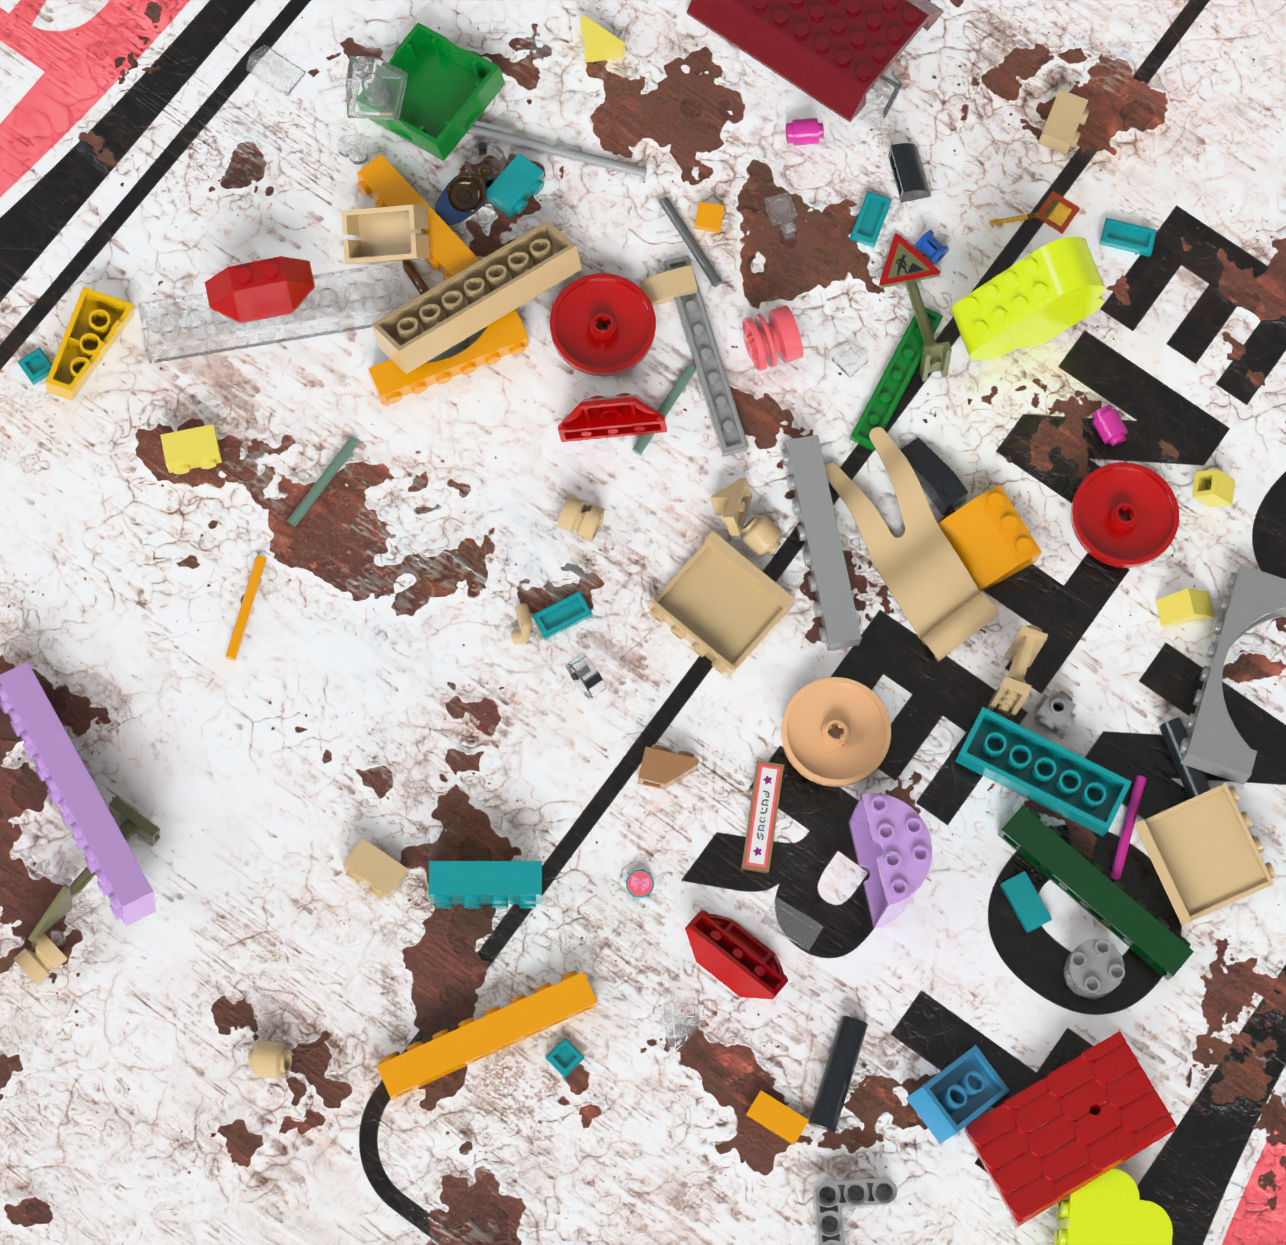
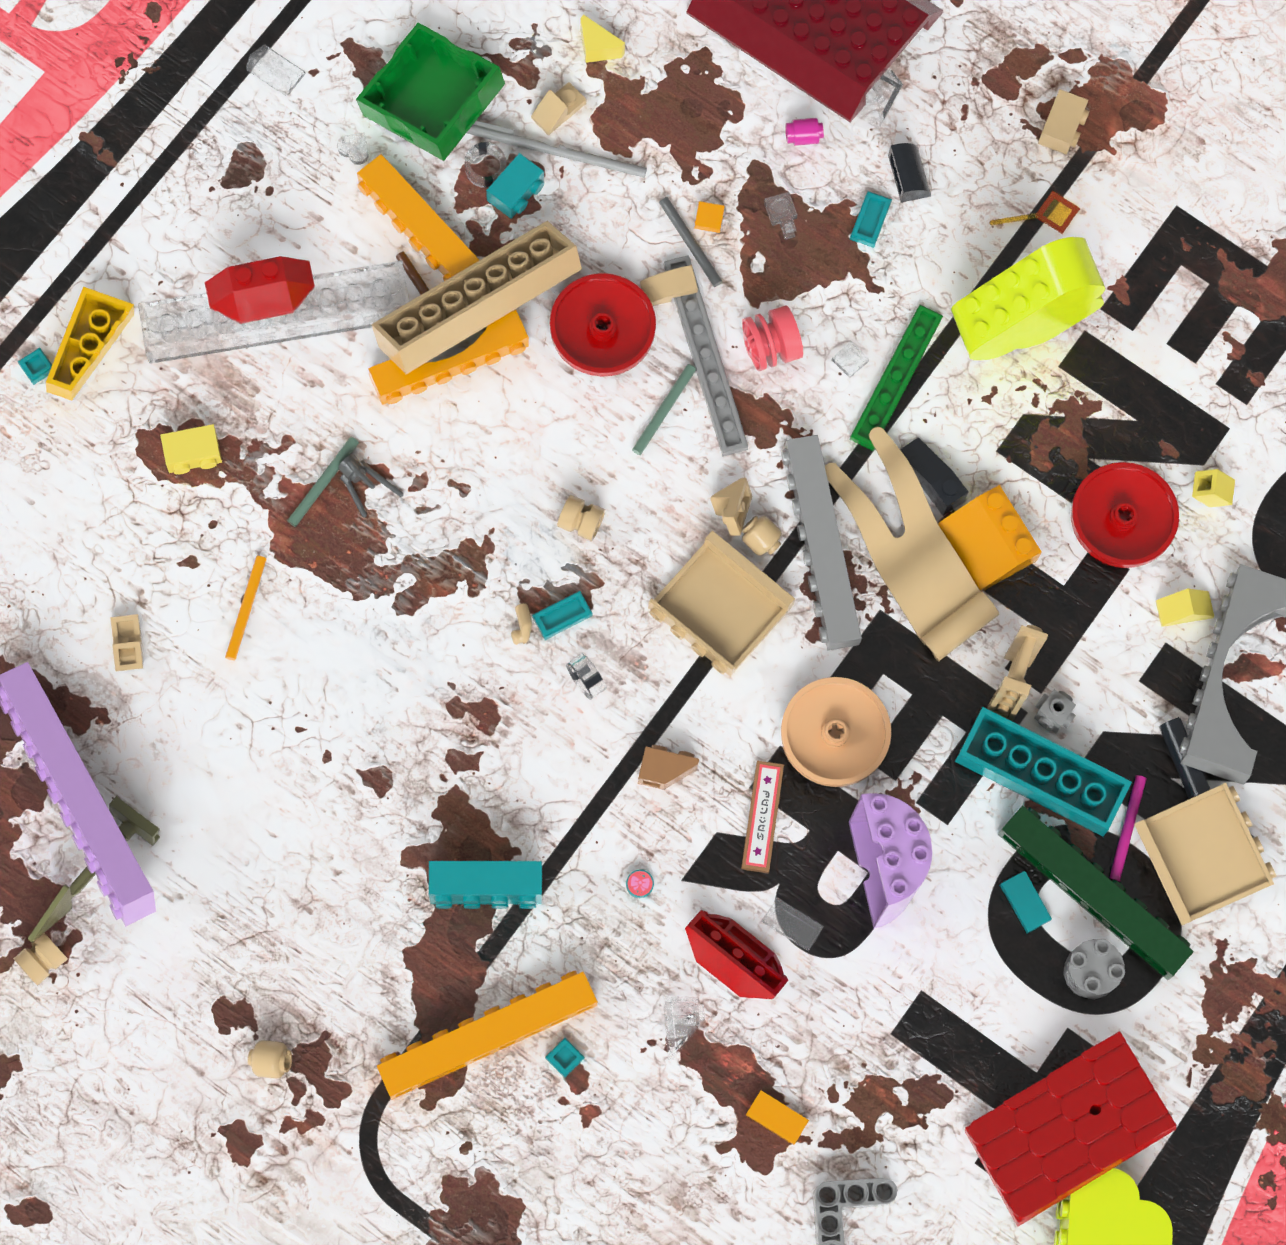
tan piece [341,204,430,264] -> none
tan brick [343,838,409,901] -> none
clear slope [346,56,408,120] -> none
dark brown hair [435,165,494,225] -> none
red wedge [558,393,667,442] -> none
black brick [808,1016,868,1133] -> none
olive piece [879,234,952,382] -> none
dark azure slope [906,1045,1010,1144] -> none
blue bush [915,230,950,265] -> none
dark pink brick [1092,405,1128,446] -> none
teal tile [1099,218,1157,257] -> none
none -> tan slope [110,614,143,672]
none -> dark grey plant [338,455,404,518]
none -> tan slope [531,82,587,136]

